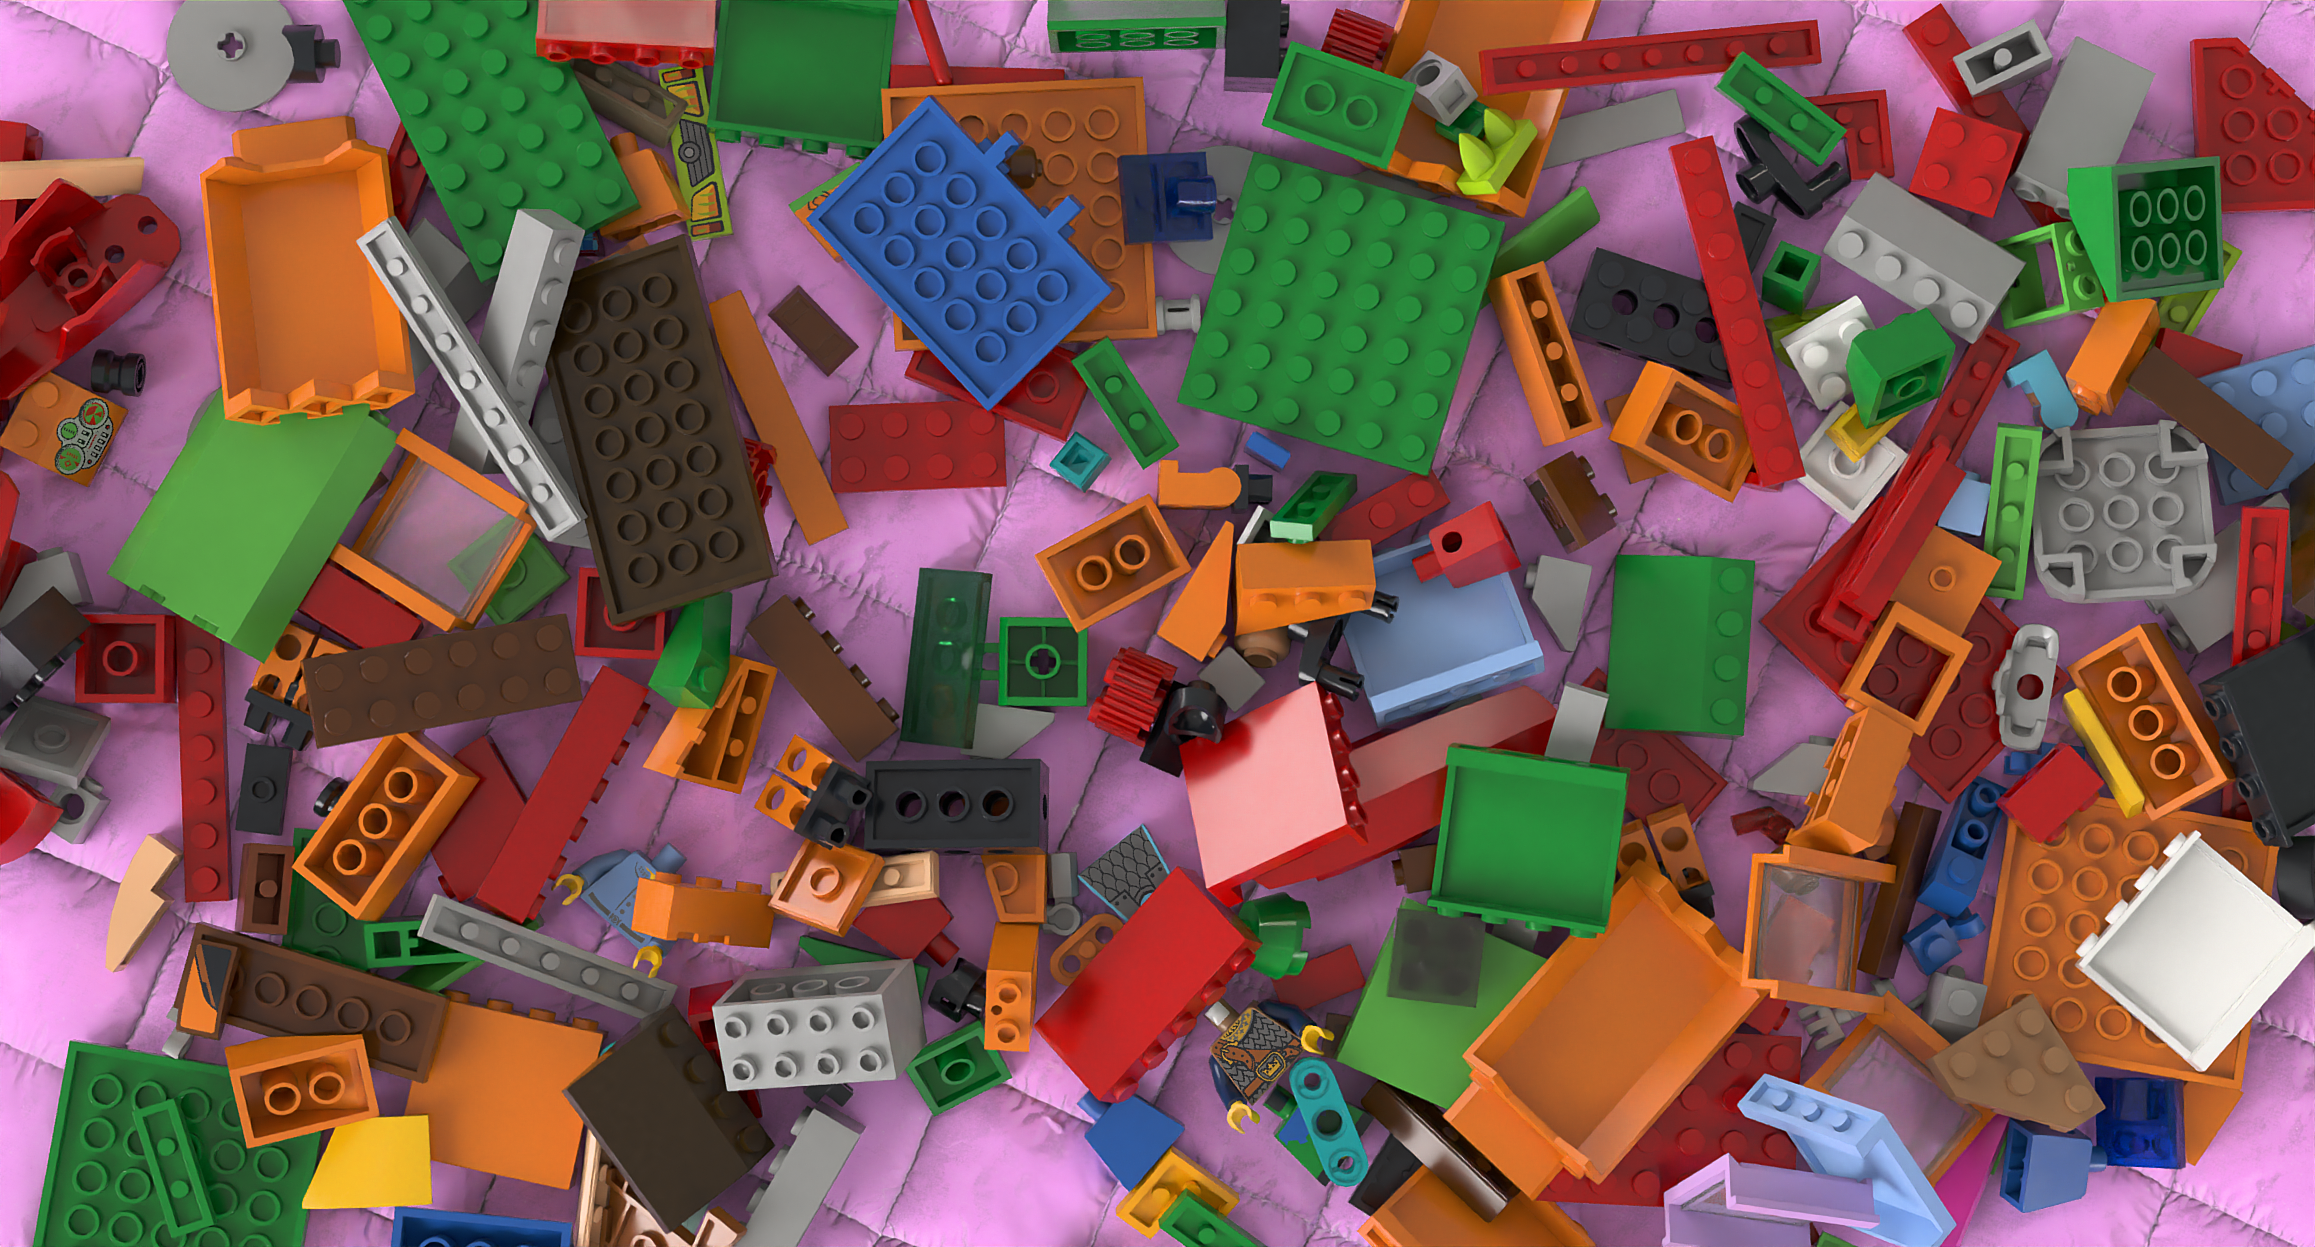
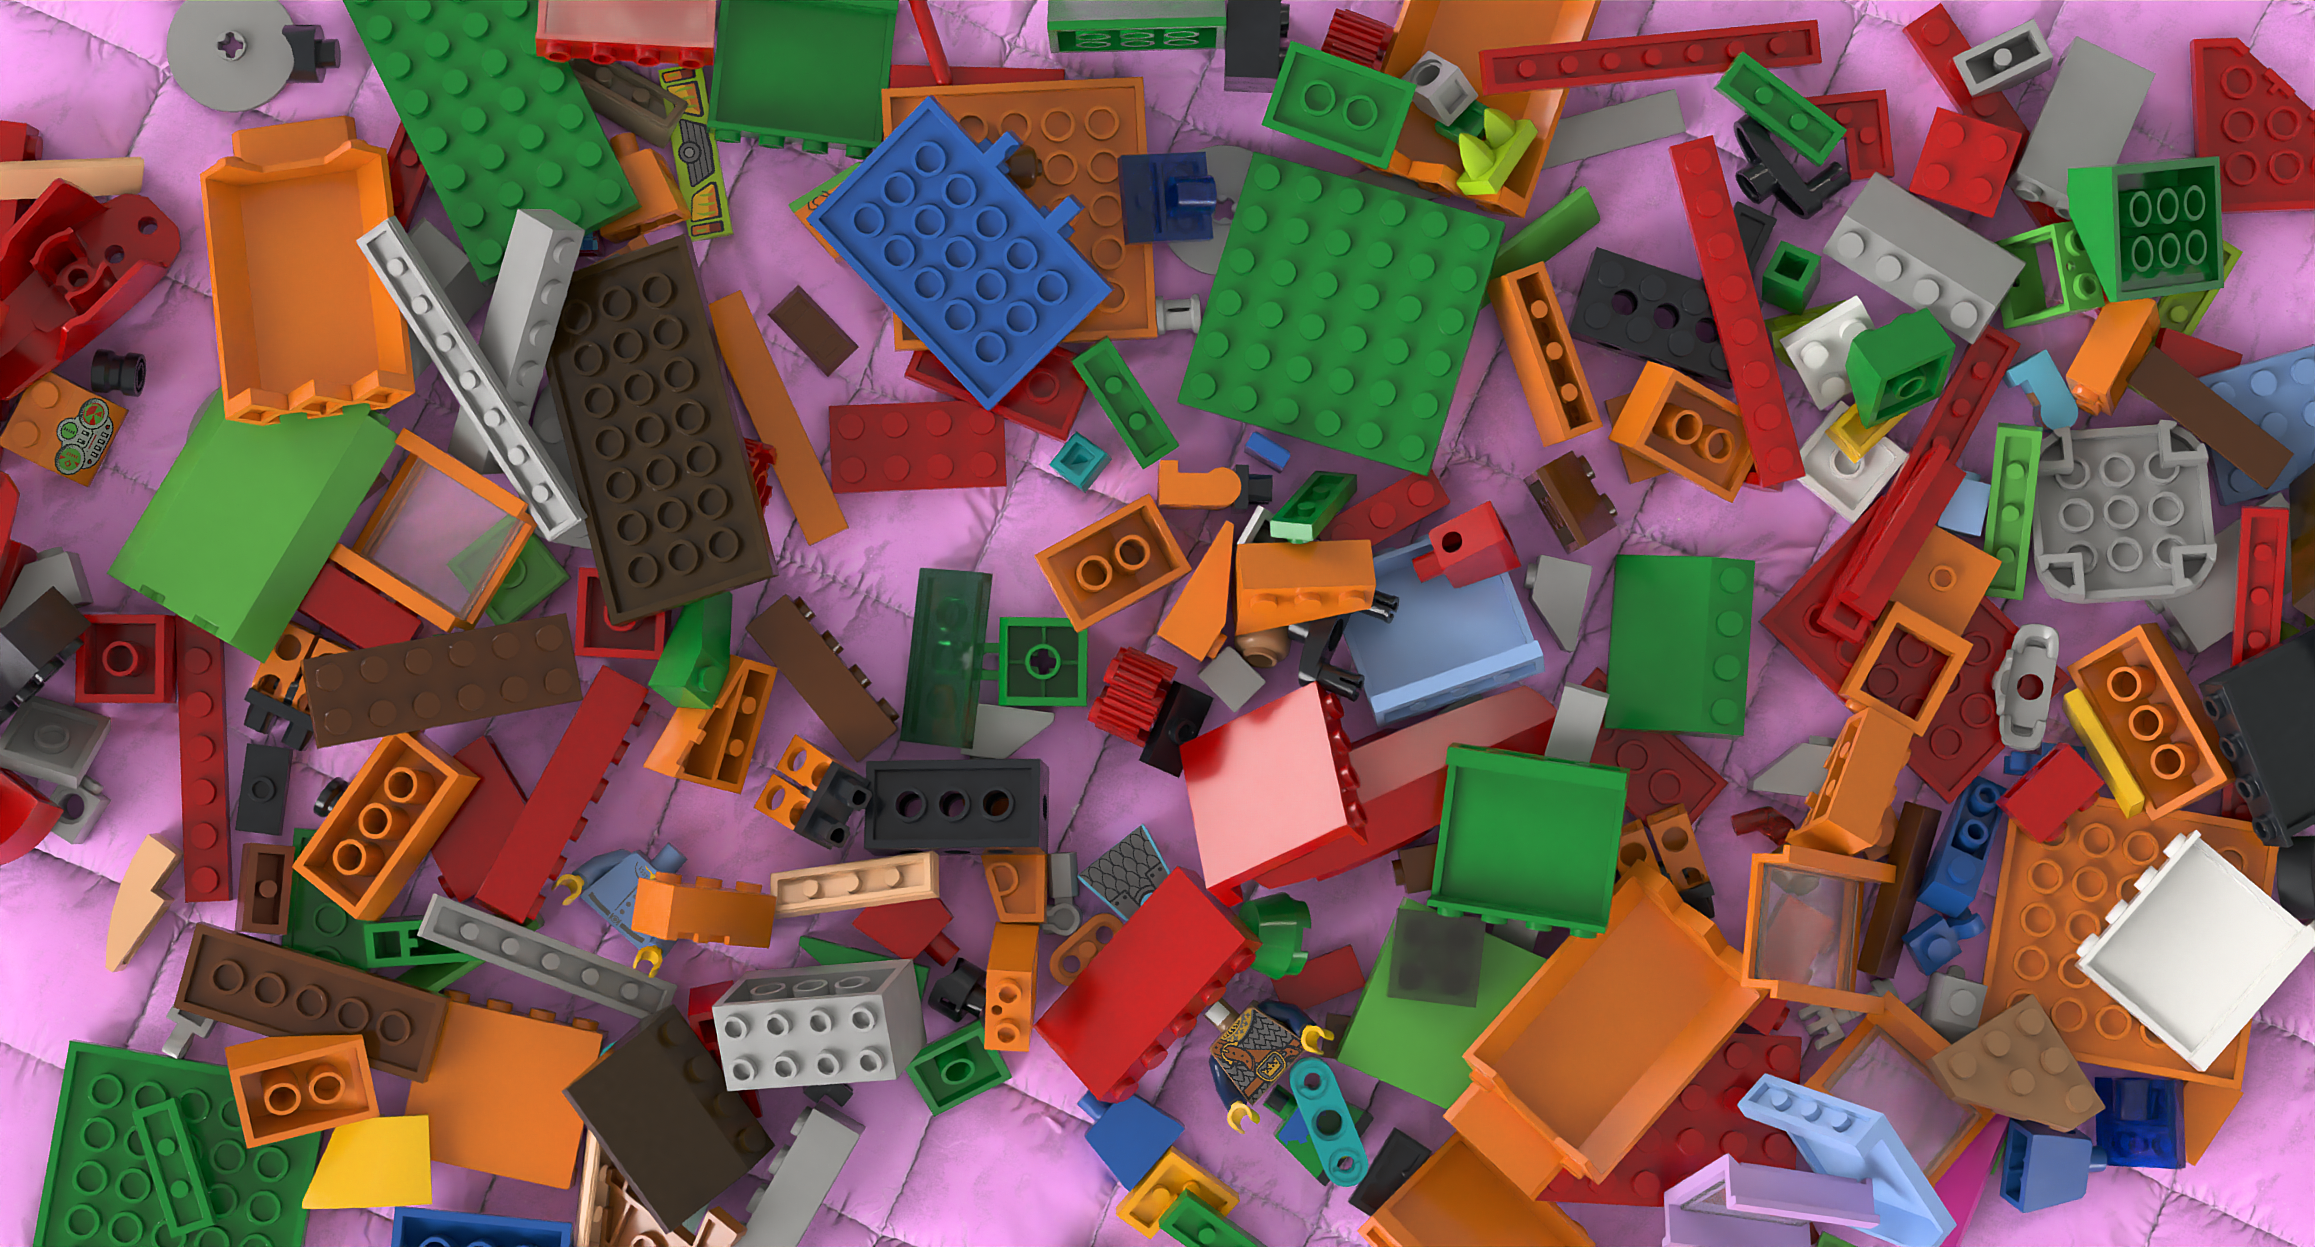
slope [176,938,242,1041] -> none
orange tile [768,838,886,938] -> none
black piece [1163,680,1228,744] -> none
reddish brown slope [1360,1080,1521,1223] -> none

